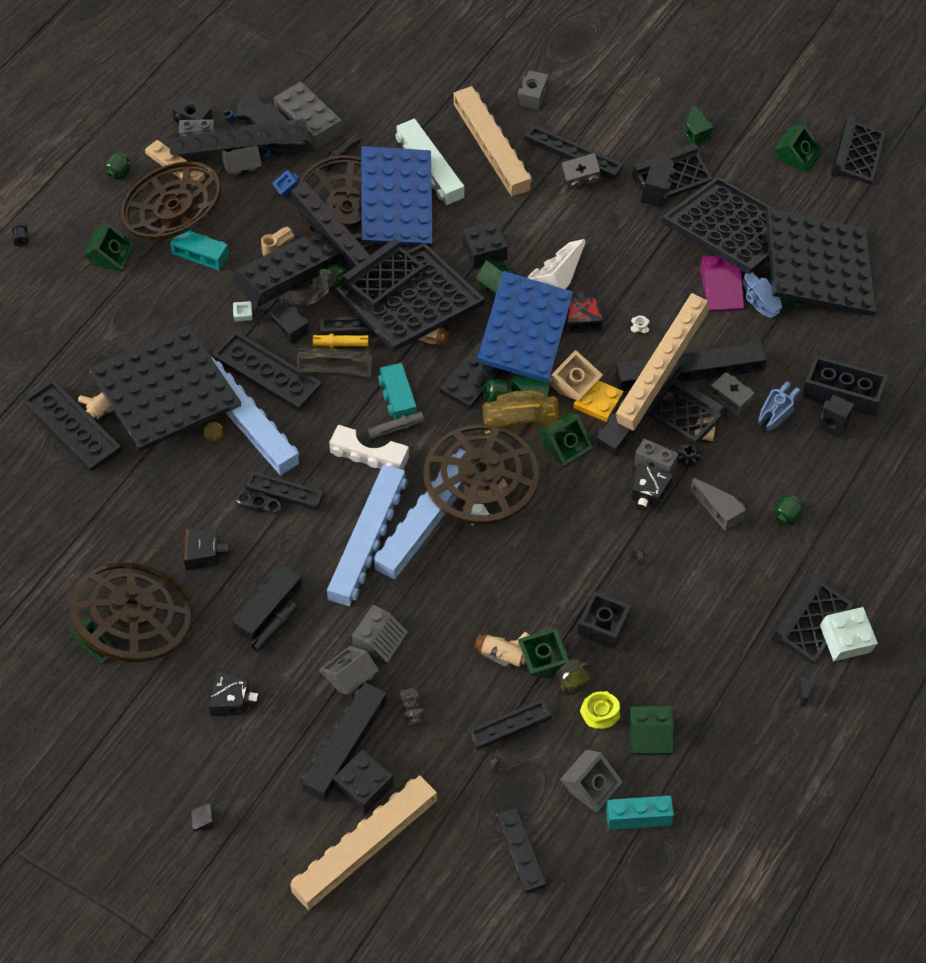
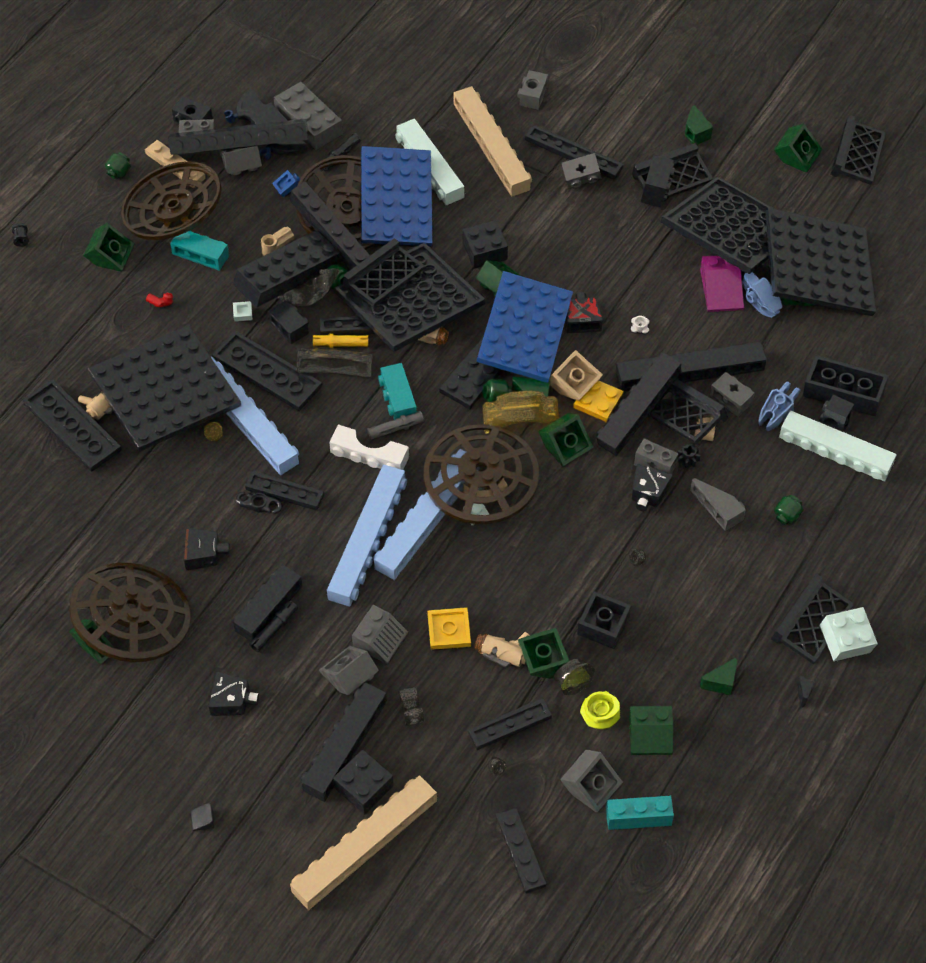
white wedge [527,239,585,289] -> none
tan brick [616,293,709,431] -> none
none -> red arm [146,293,173,308]
none -> yellow plate [427,608,471,650]
none -> dark green slope [700,658,737,695]
none -> light aqua brick [779,411,896,481]

